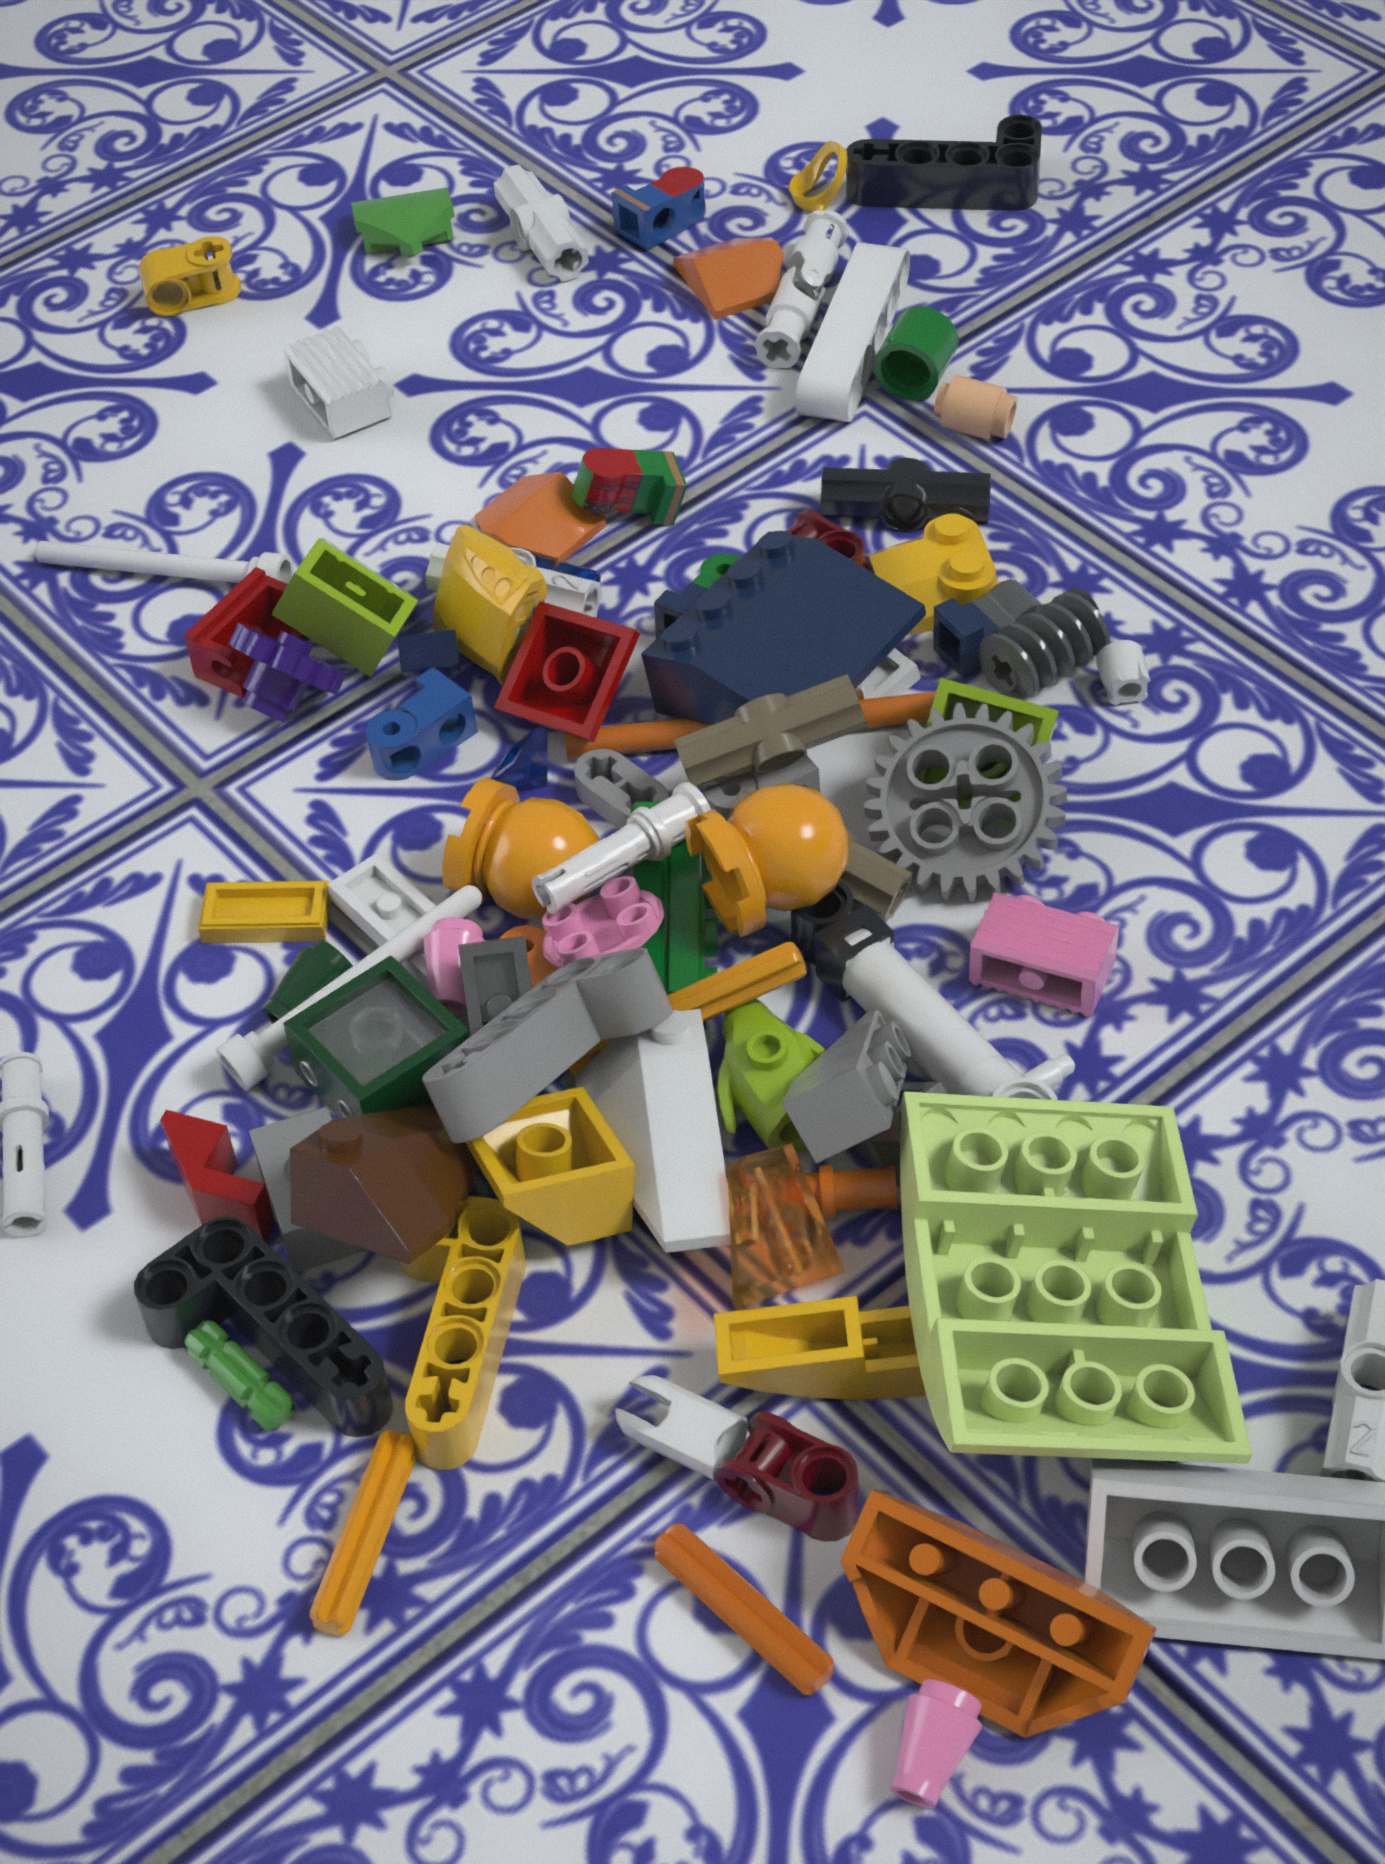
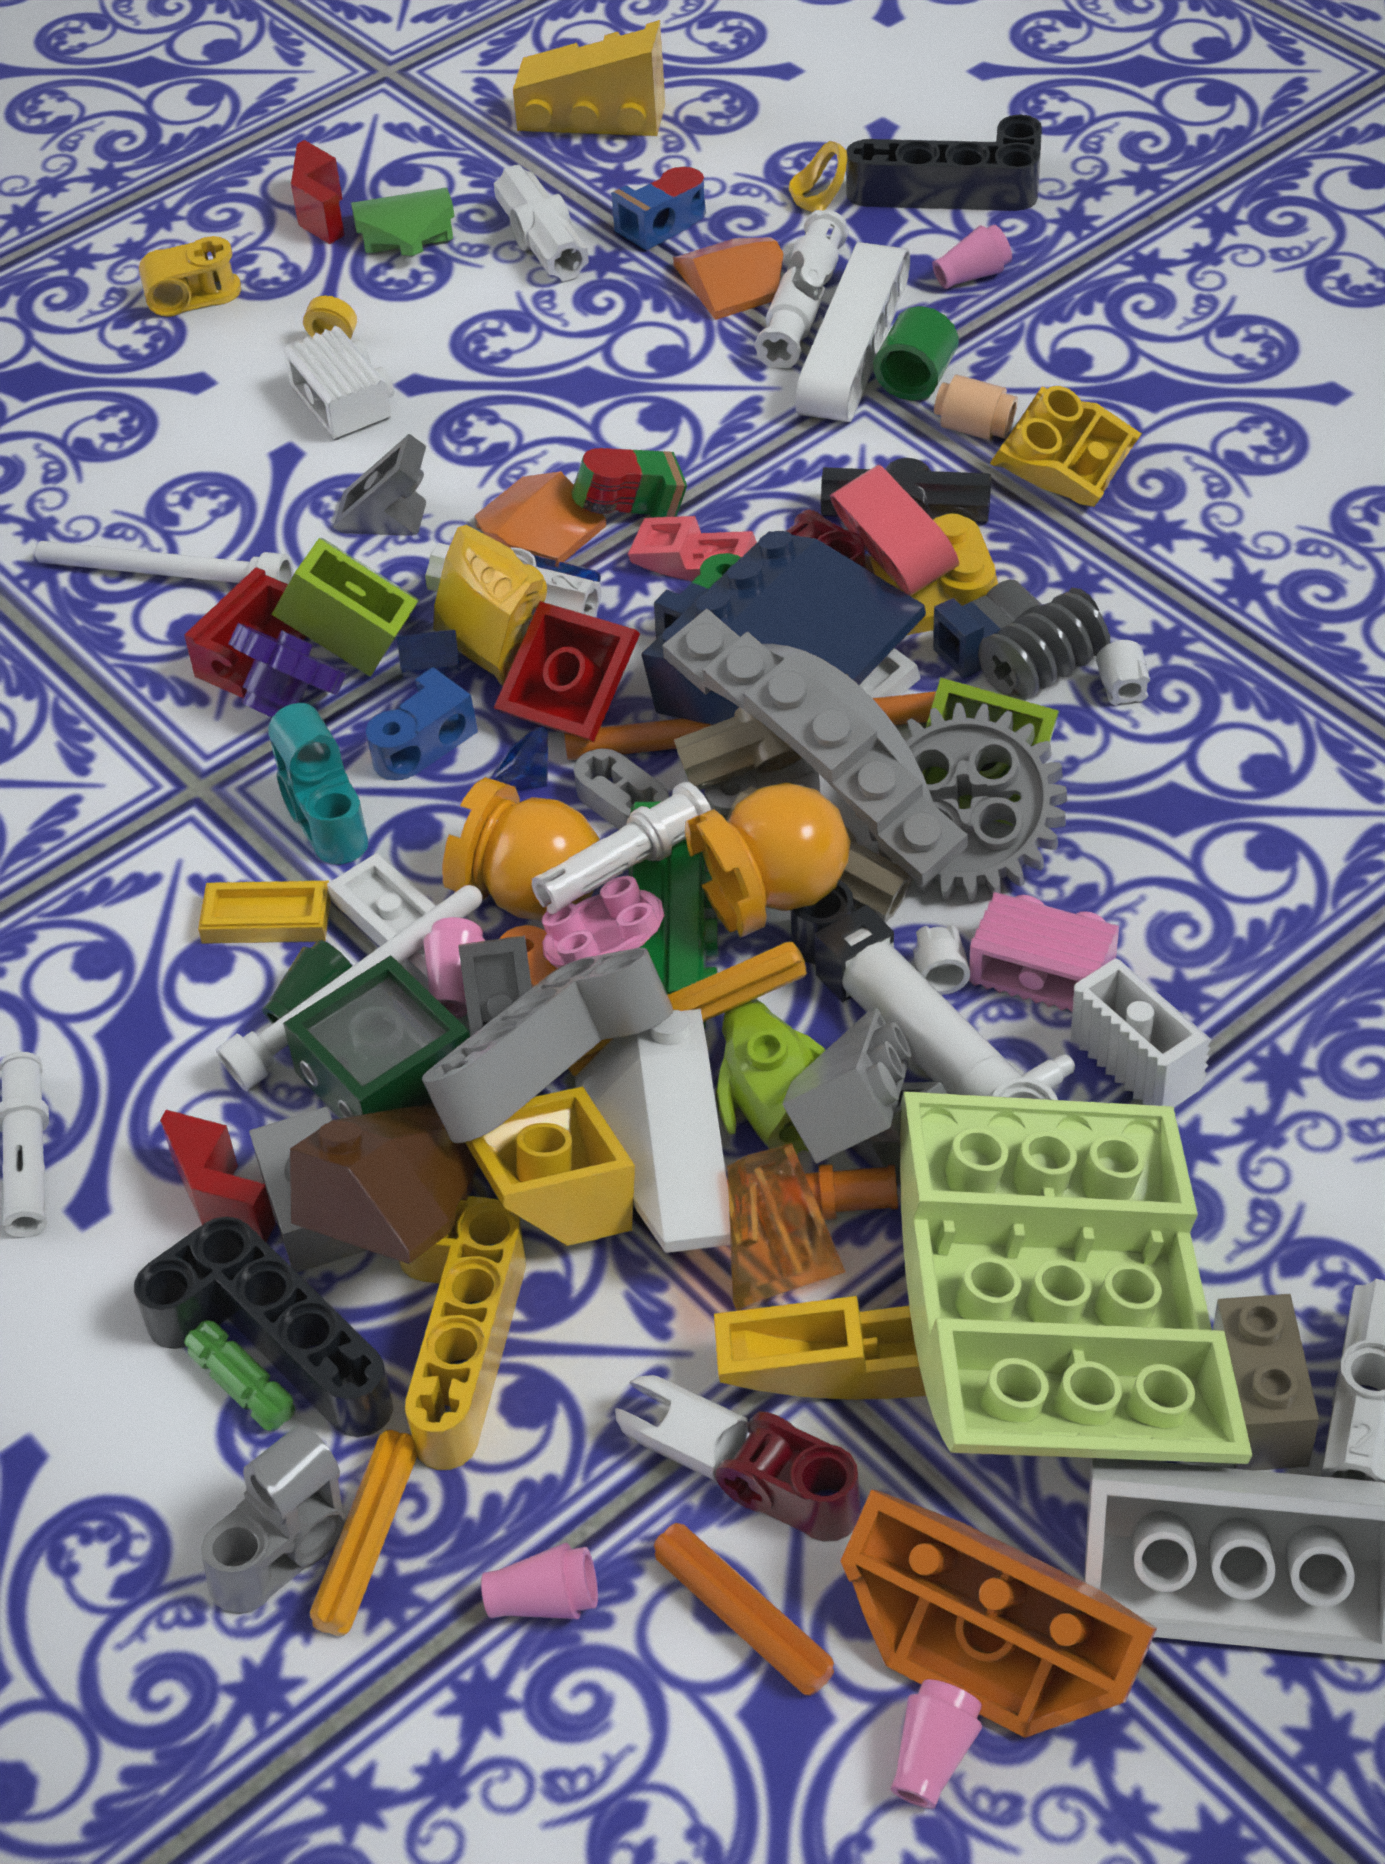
none -> light grey piece [201,1424,346,1613]
none -> teal piece [268,703,369,864]
none -> red slope [291,140,345,244]
none -> yellow tile [303,295,357,340]
none -> flat silver slope [333,434,426,536]
none -> bright pink cone [481,1542,598,1619]
none -> yellow wedge [513,20,666,136]
none -> coral slope [628,516,757,581]
none -> light grey piece [662,608,968,887]
none -> coral beam [830,465,959,596]
none -> white hose [913,925,970,995]
none -> bright pink cone [932,225,1012,289]
none -> yellow slope [990,386,1142,507]
none -> white brick [1070,958,1212,1107]
none -> dark tan brick [1213,1294,1319,1471]

